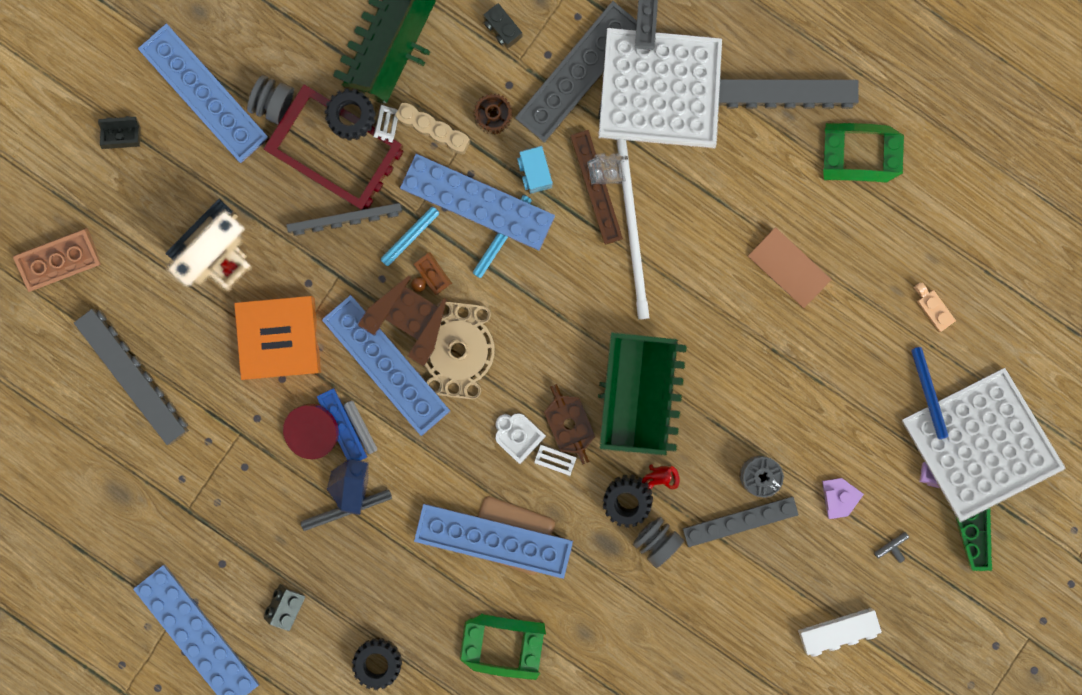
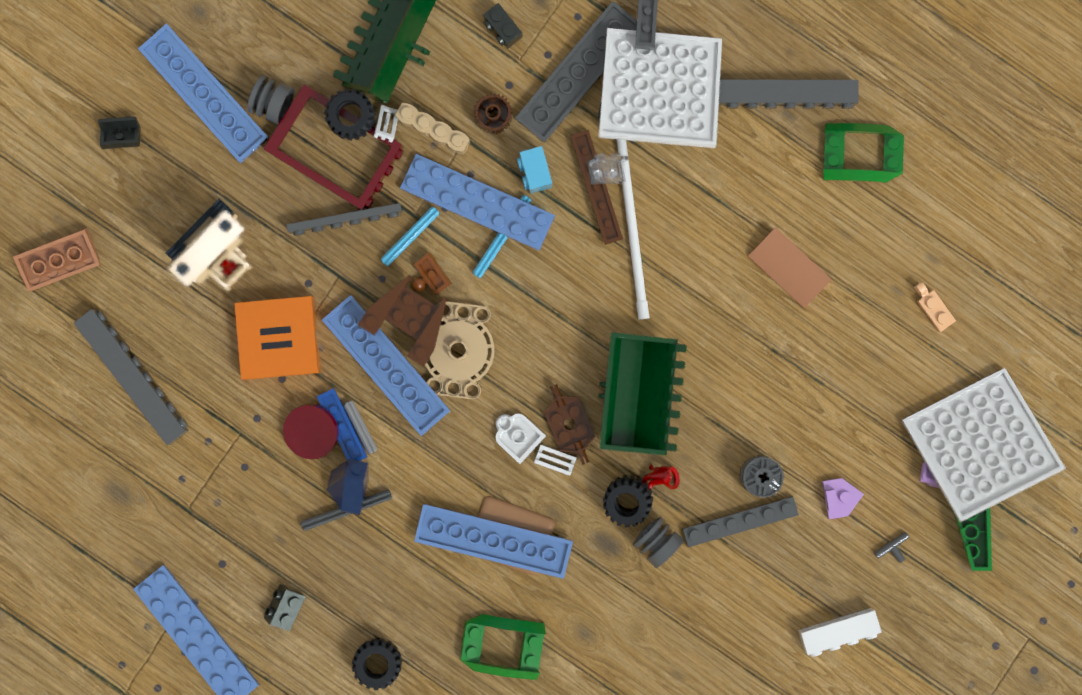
blue axle [911,347,948,439] -> none

